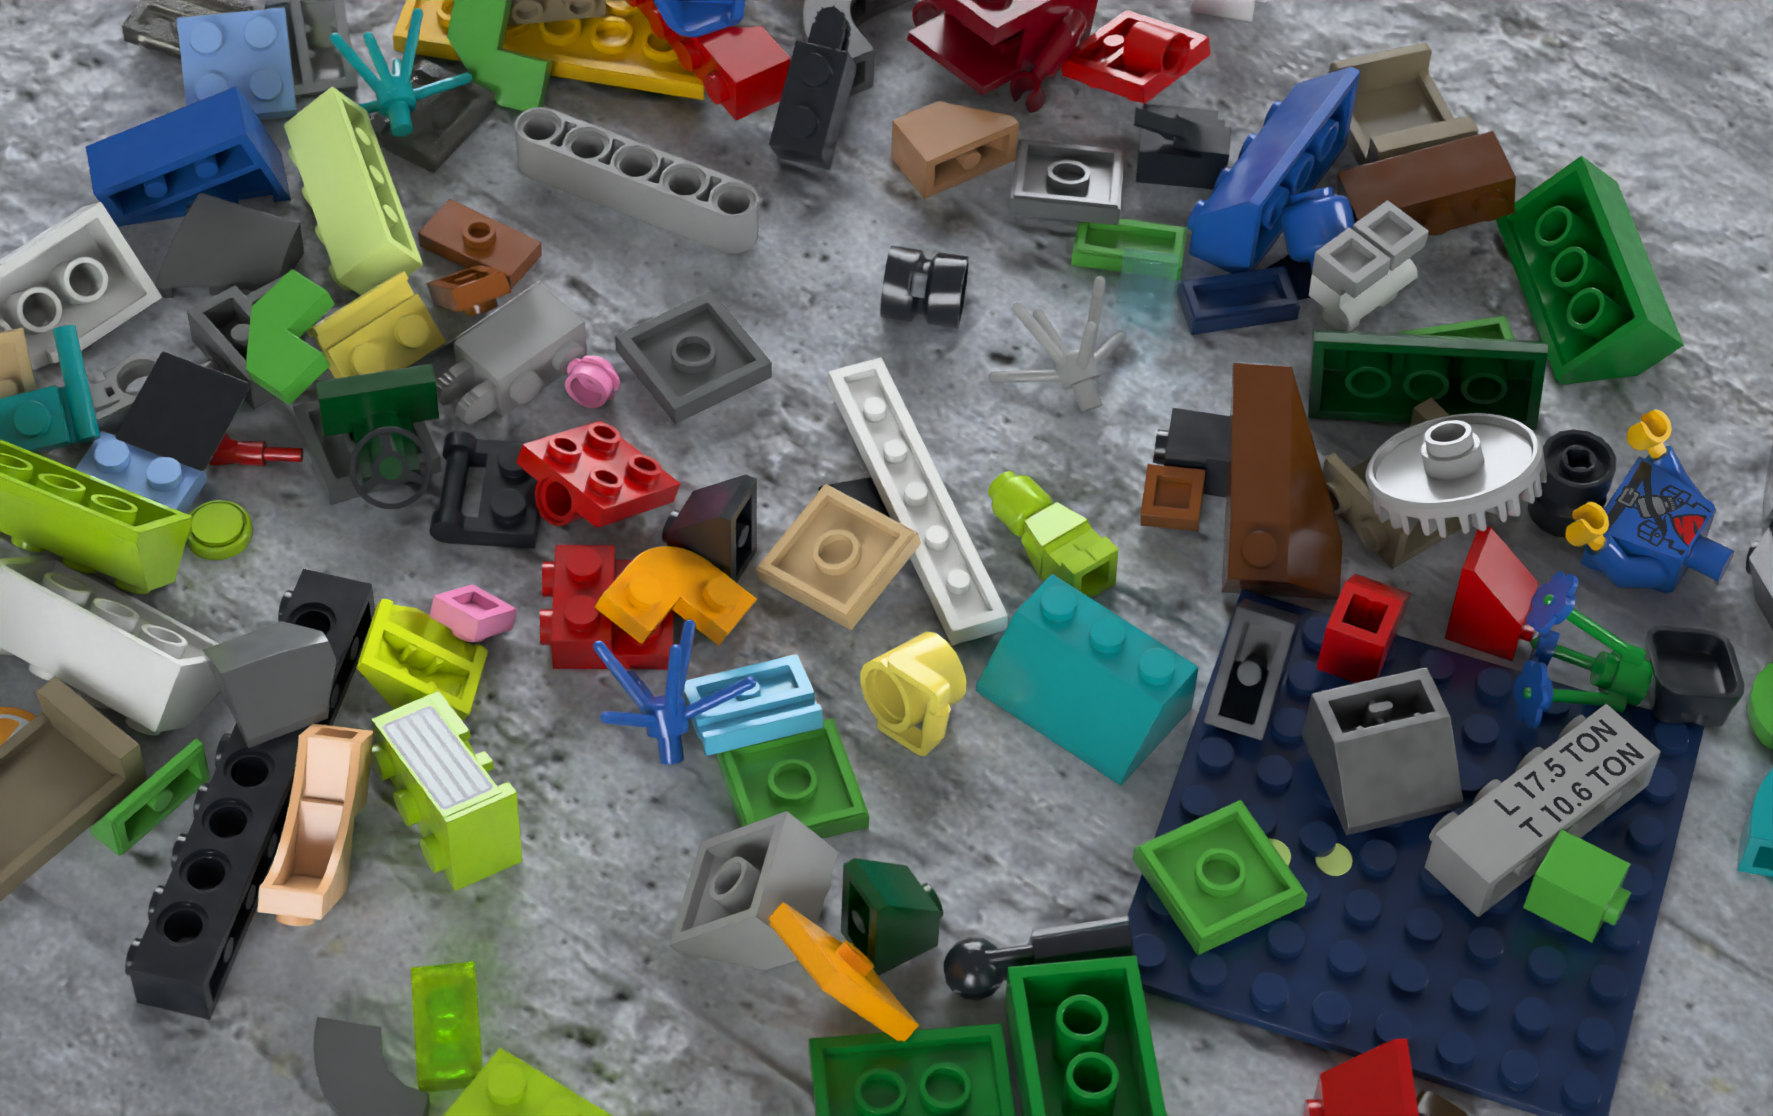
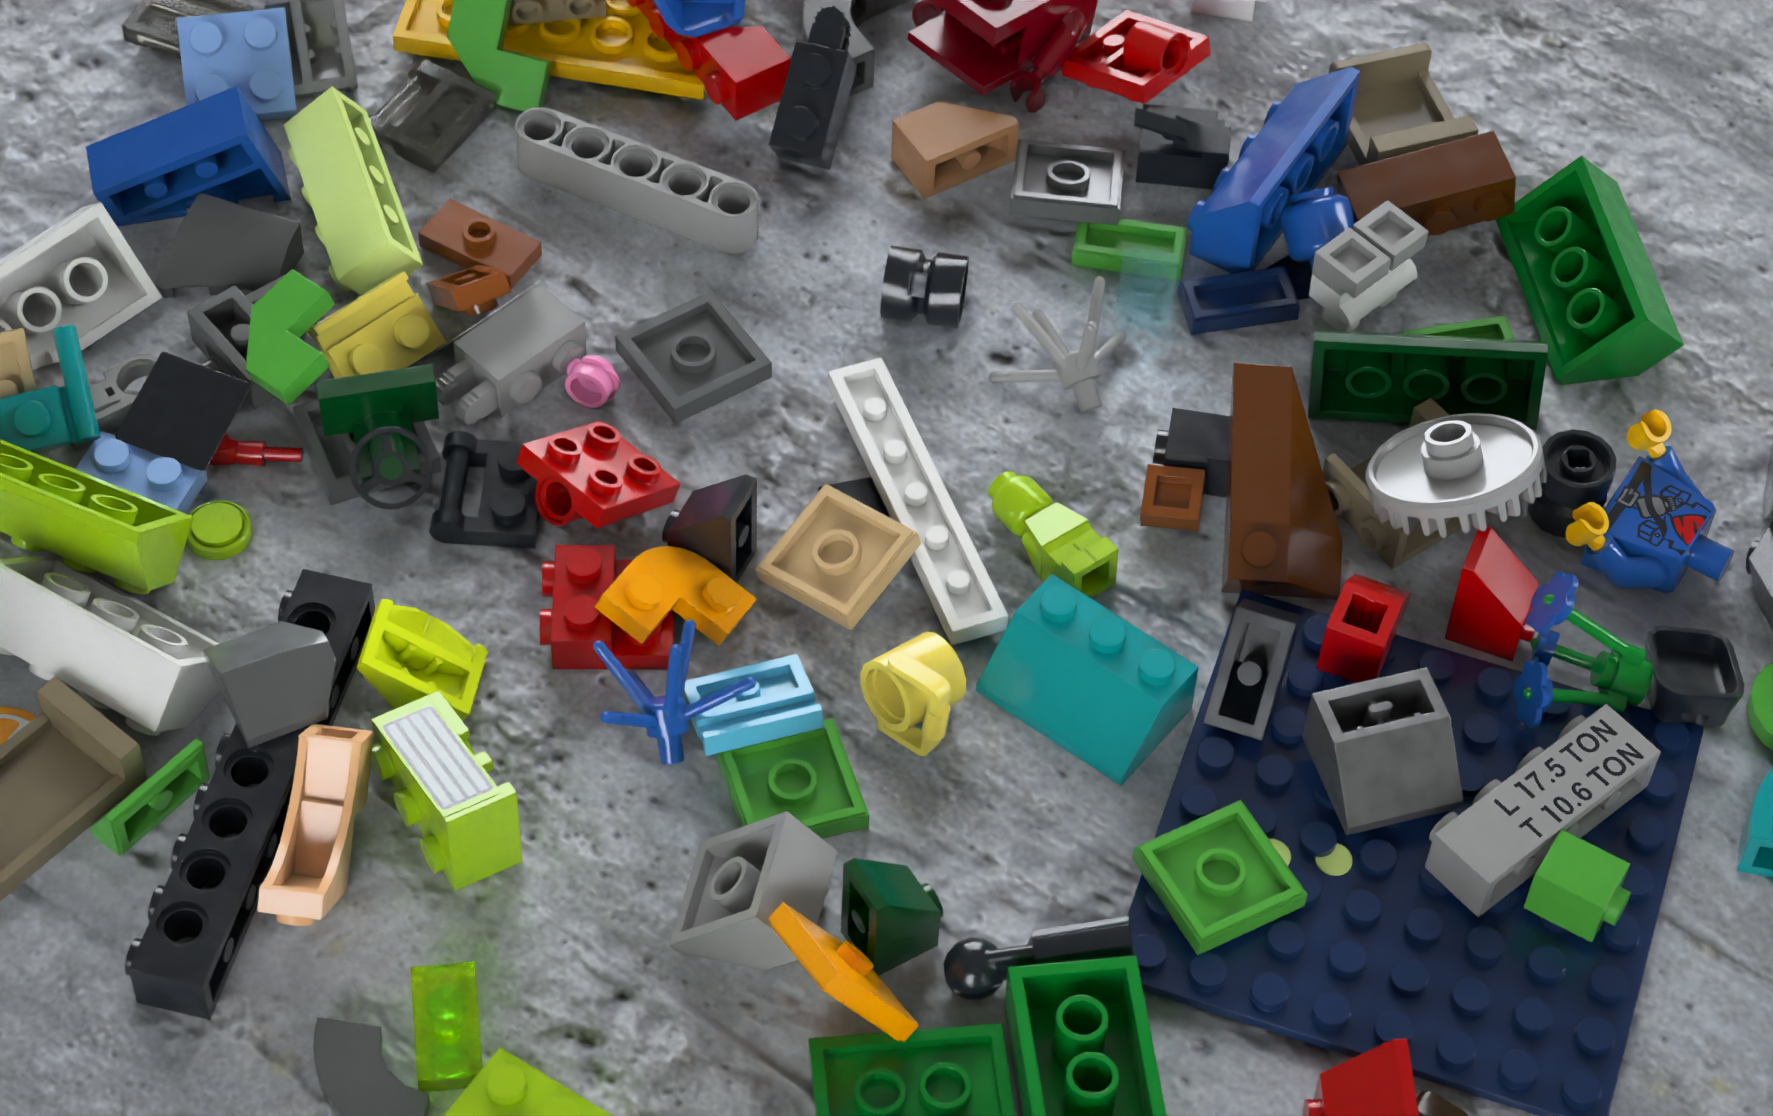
teal plant [330,8,472,137] -> none
bright pink plate [429,584,517,642] -> none

